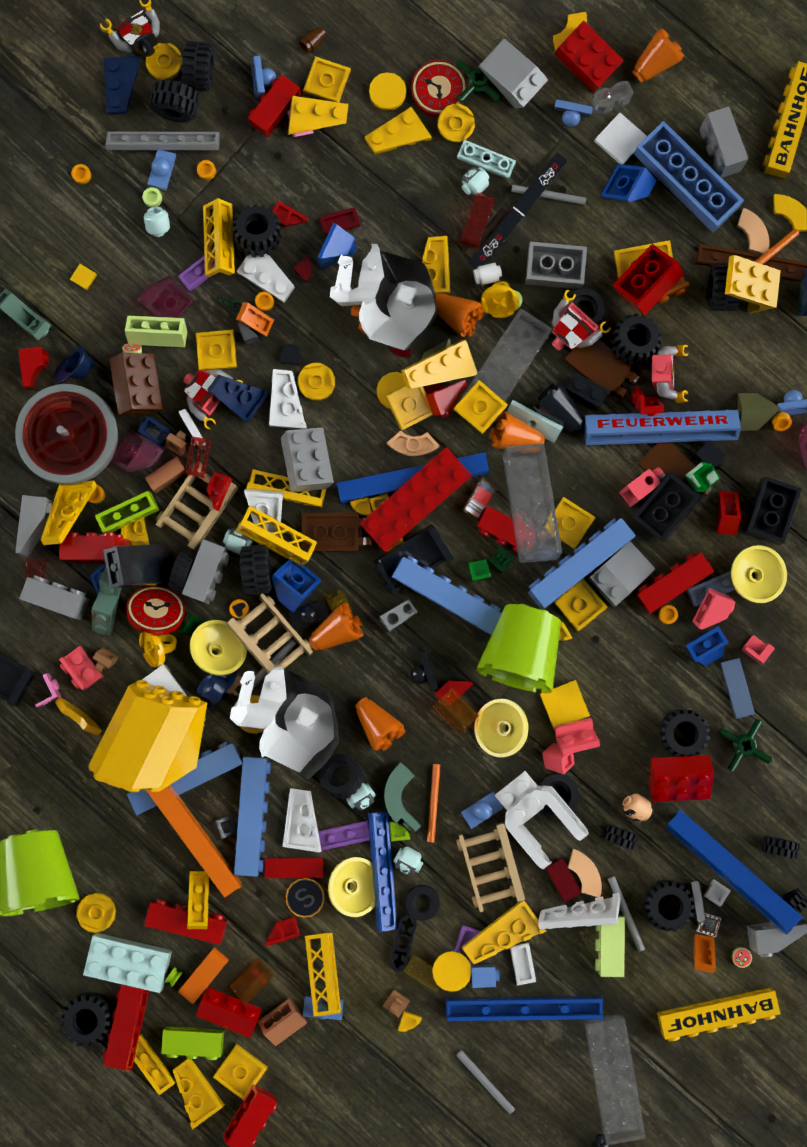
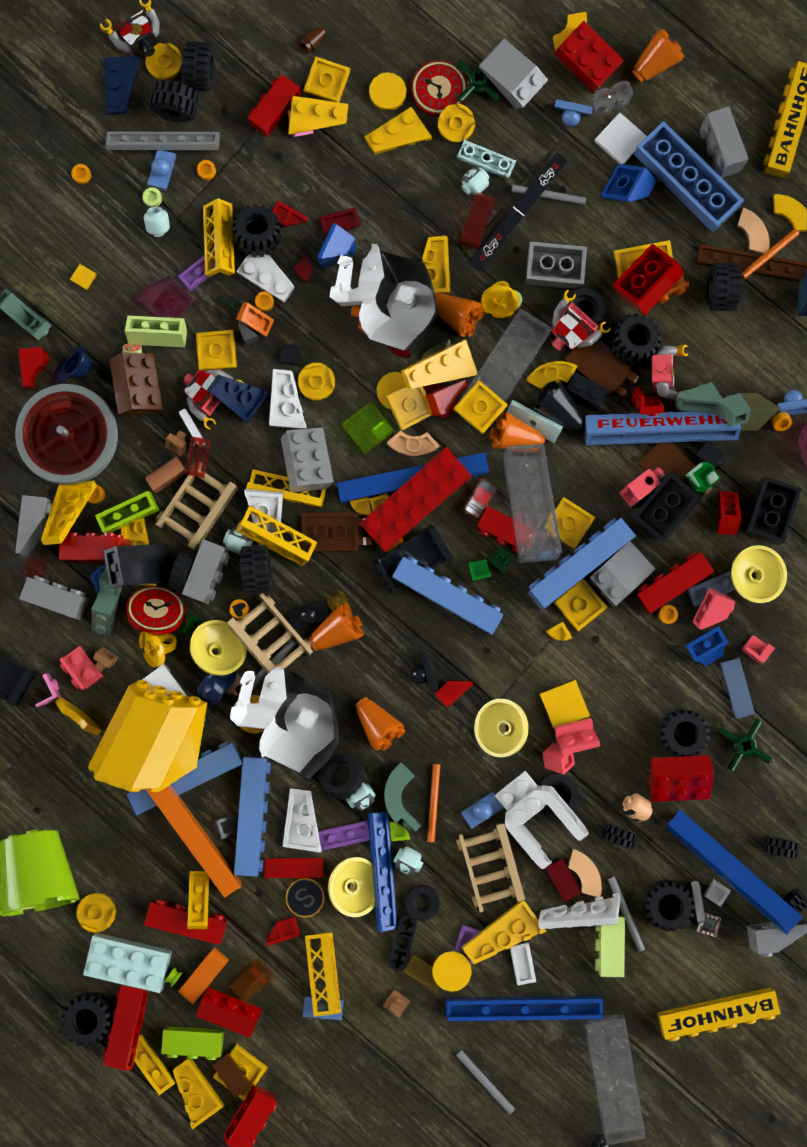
clear pink slope [111,429,164,473] -> none
dark blue window [138,416,172,448] -> none
red tile [206,472,232,512] -> none
medium blue tile [251,56,276,100] -> none
nougat brick [258,998,307,1046] -> none
blue slope [272,560,322,613] -> none
light grey leg [379,600,417,633] -> none
yellow tile [398,1011,422,1032] -> none
clear orange panel [433,688,479,734] -> none
medium blue brick [471,964,499,988] -> none
white brick [473,263,502,285] -> none
lime cone [476,604,561,693] -> none
orange tile [693,934,716,973] -> none
yellow bracket [725,255,780,313] -> none
tile [731,947,752,968] -> none
none -> reddish brown tile [212,1052,252,1098]
none -> clear neon green tile [341,401,395,455]
none -> yellow tile [526,361,578,390]
none -> sand green arch [675,382,751,427]

